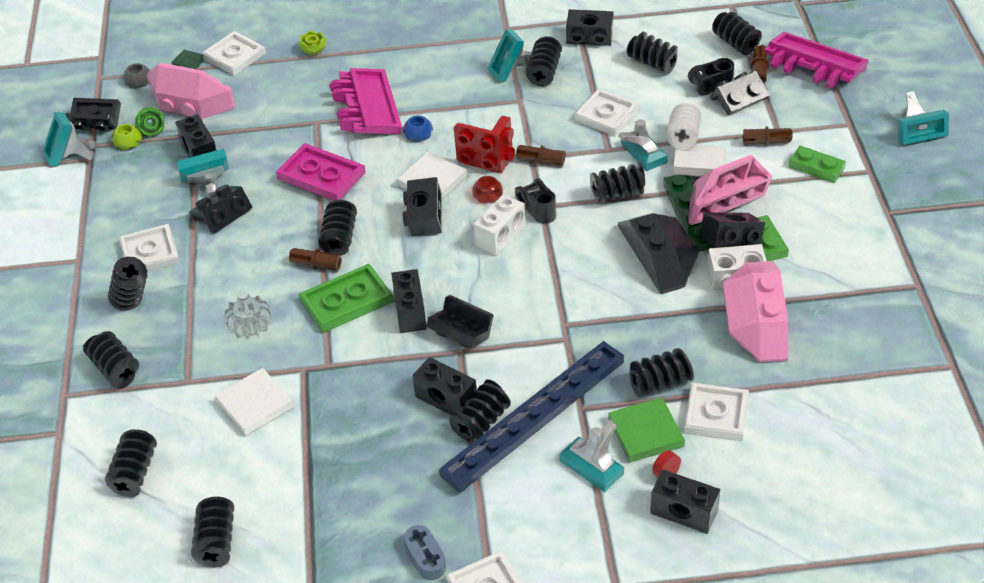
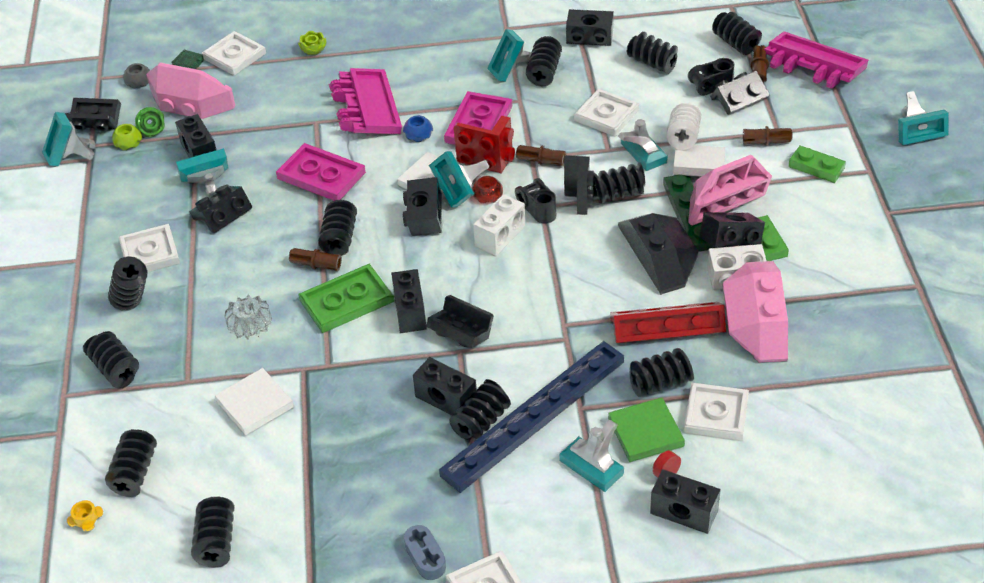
none -> yellow plate [67,500,103,531]
none -> teal piece [429,151,489,208]
none -> dark pink plate [444,91,513,145]
none -> black bracket [564,155,594,215]
none -> red fence [610,302,726,343]

